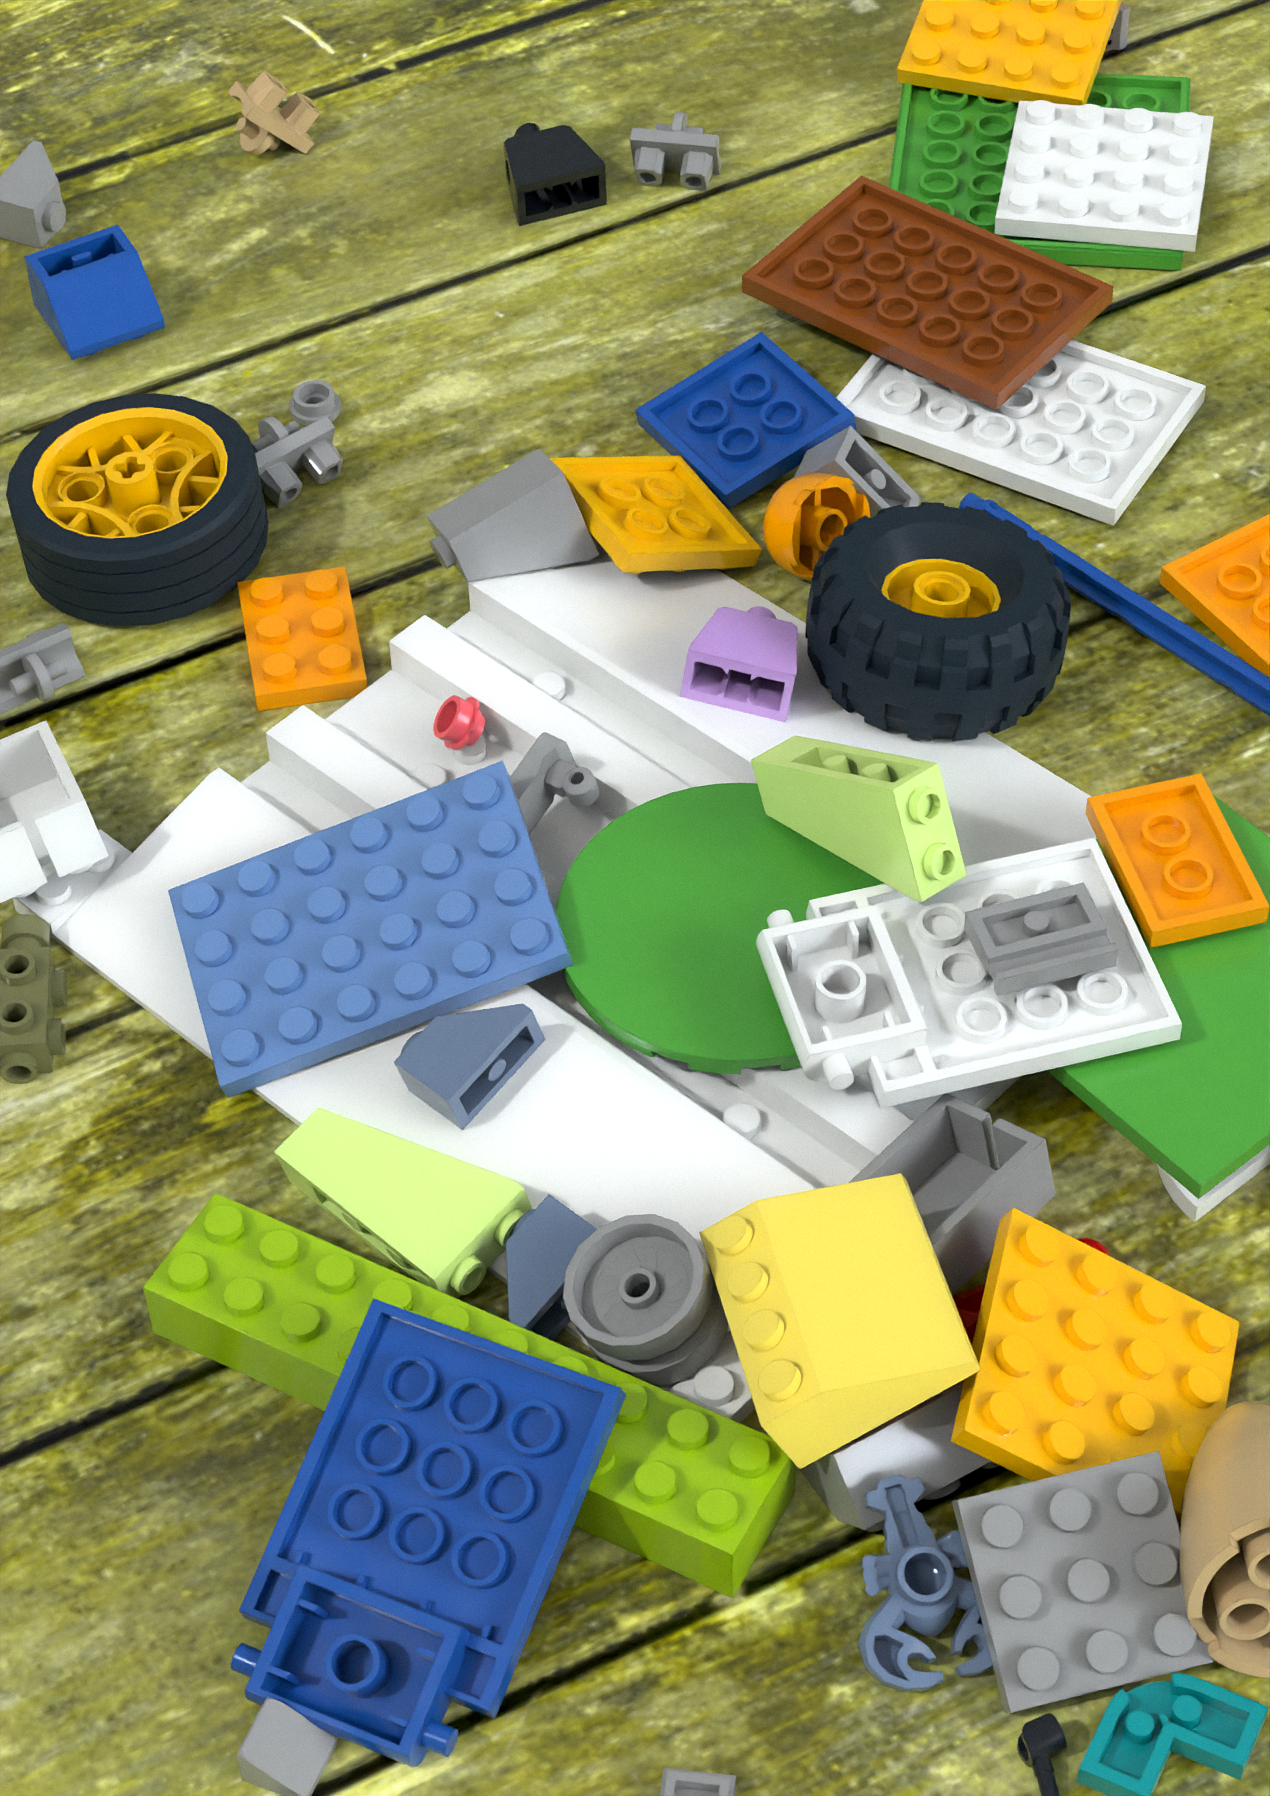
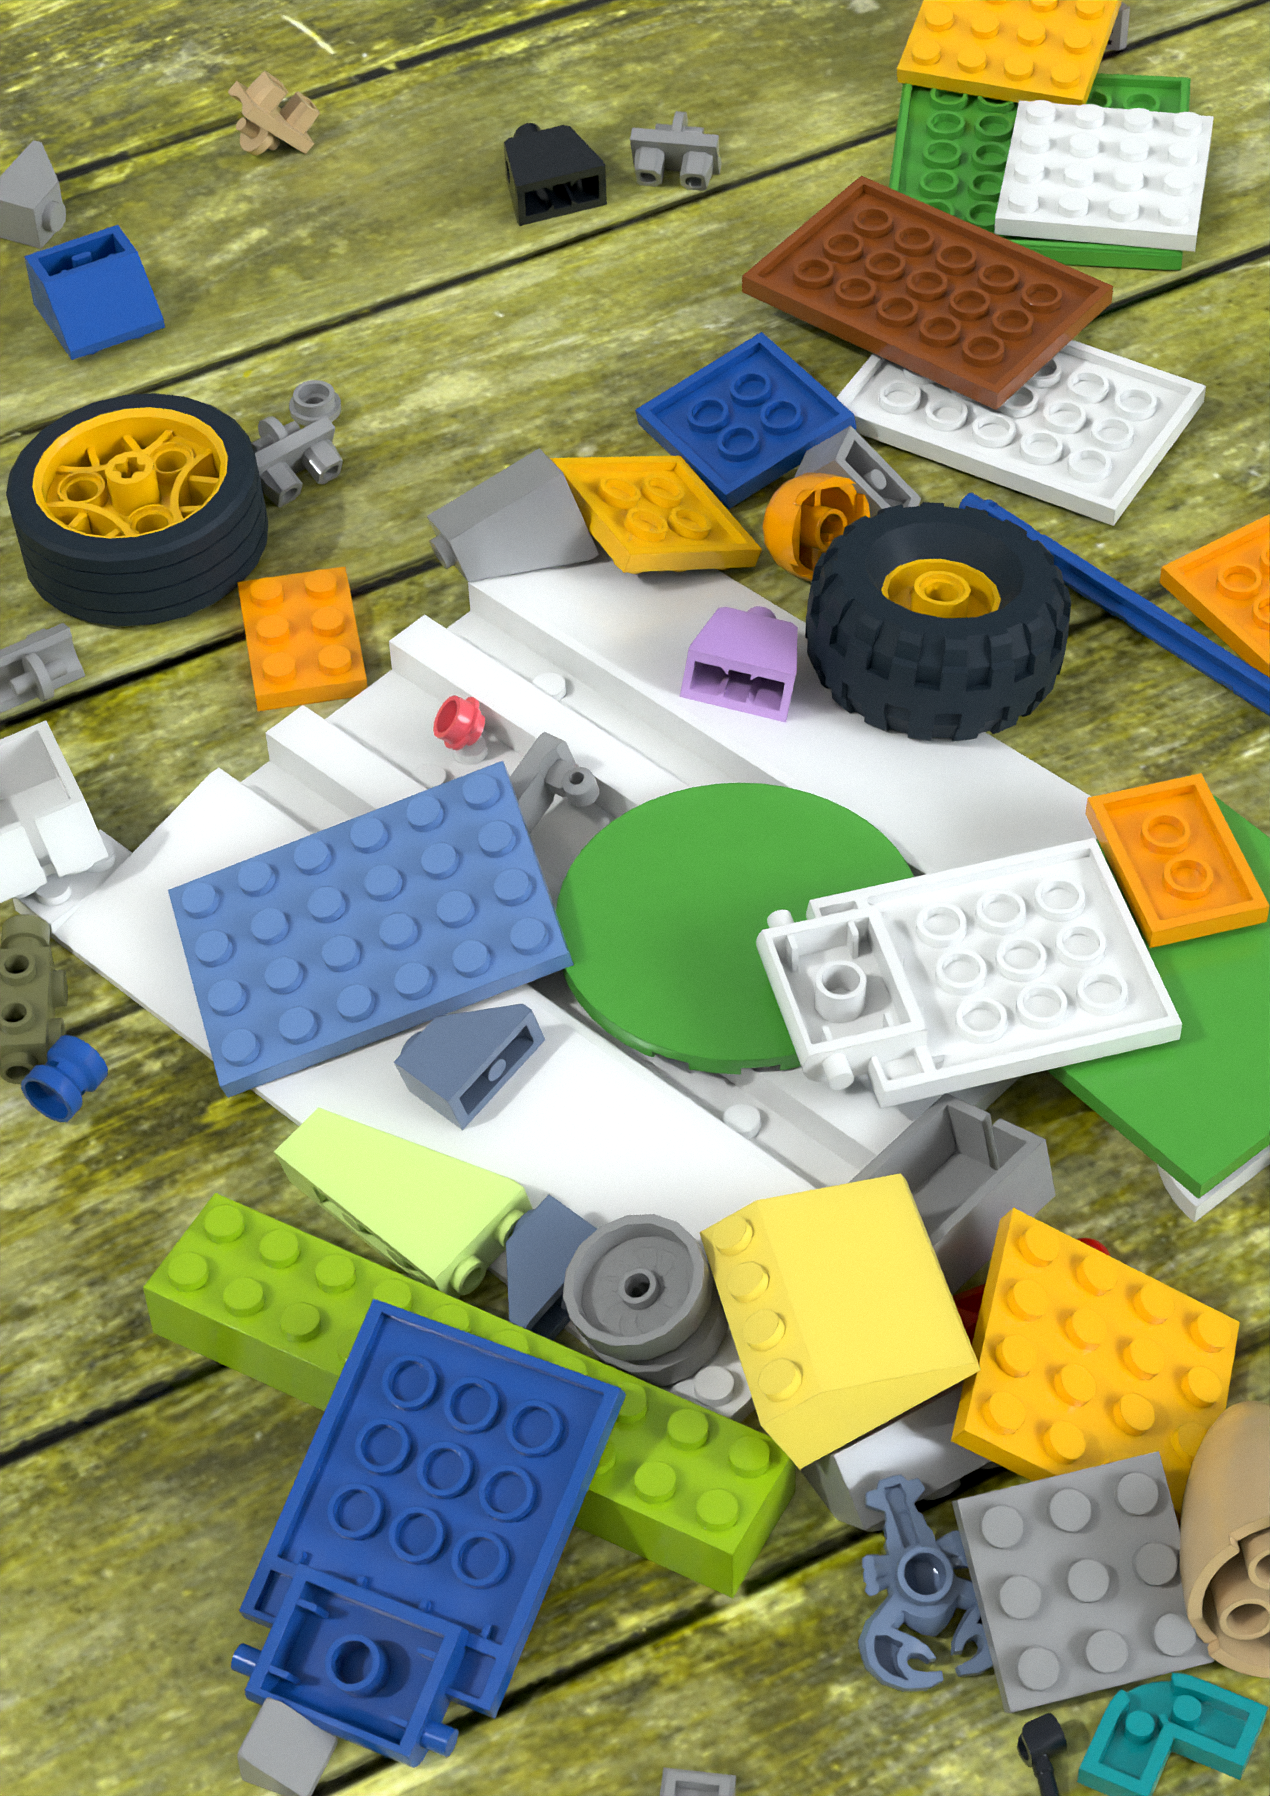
yellowish green slope [751,735,967,902] -> none
light grey plate [964,882,1119,996] -> none
none -> blue wheel [21,1035,108,1122]

